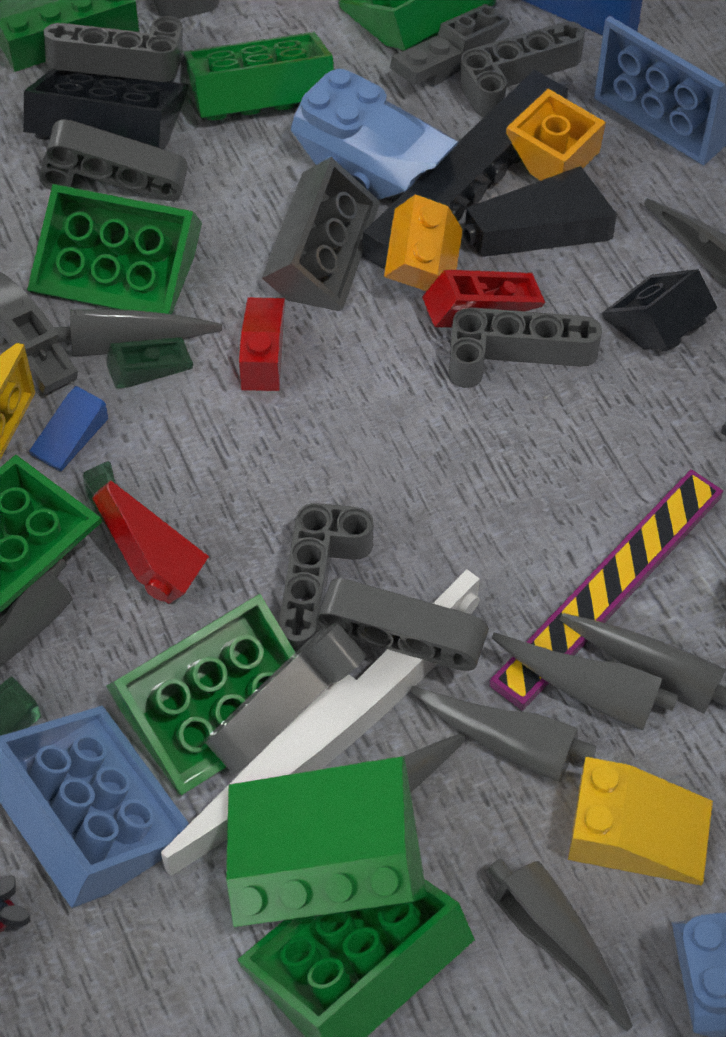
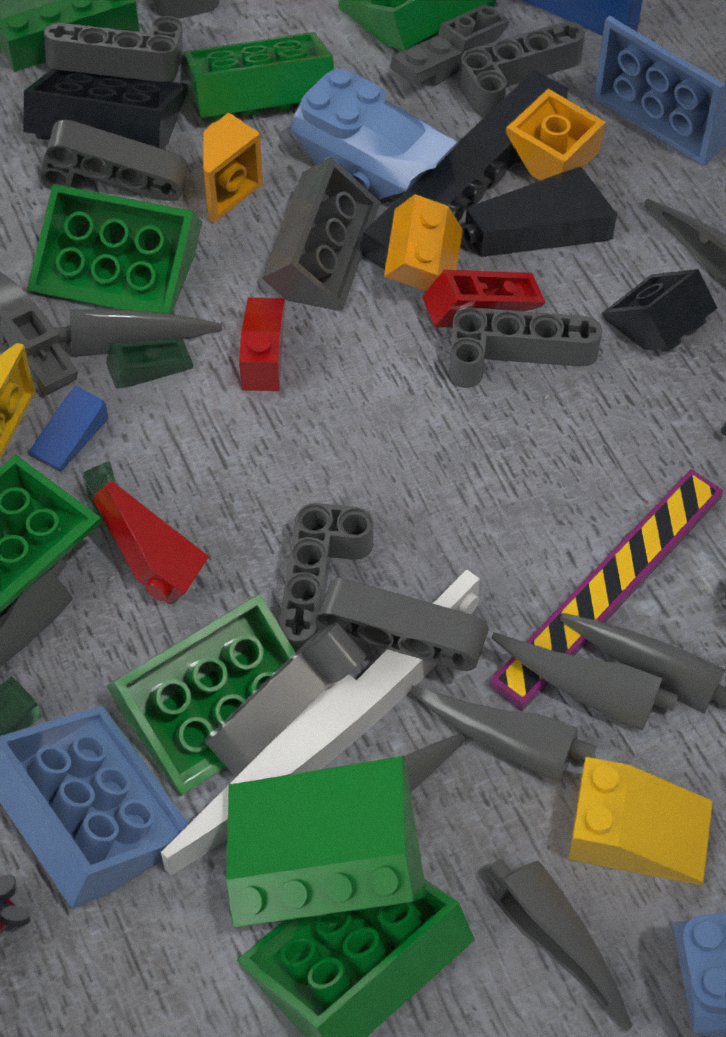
none -> light orange slope [203,113,263,224]

